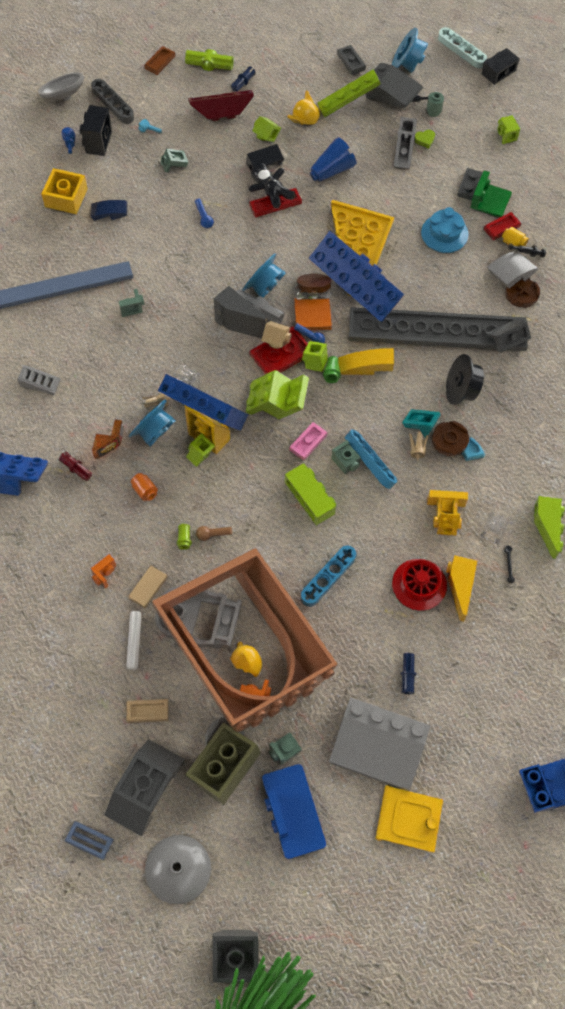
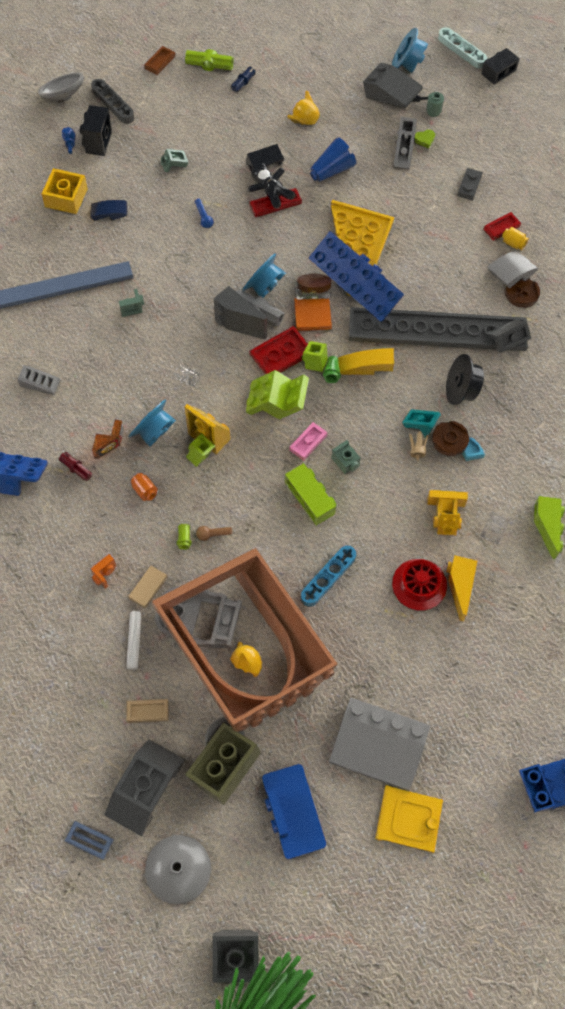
medium azure hand [138,119,162,133] -> none
tan piece [142,393,170,412] -> none
blue window [158,374,249,431] -> none
dark red wedge [188,90,254,121] -> none
orange bracket [240,679,272,696] -> none
lime brick [252,116,281,142] -> none
tan brick [261,321,291,349] -> none
sand green bracket [268,732,302,765] -> none
blue bar [294,323,325,343] -> none
lime plate [317,69,381,117] -> none
dark grey plate [337,45,366,75] -> none
dark azure beam [345,429,397,489] -> none
dark blue axle [400,653,417,695] -> none
dark azure piece [421,207,469,253] -> none
green bracket [470,170,512,217] -> none
lime brick [497,115,520,144] -> none
black hinge [504,545,515,583] -> none
black piece [509,243,546,258] -> none

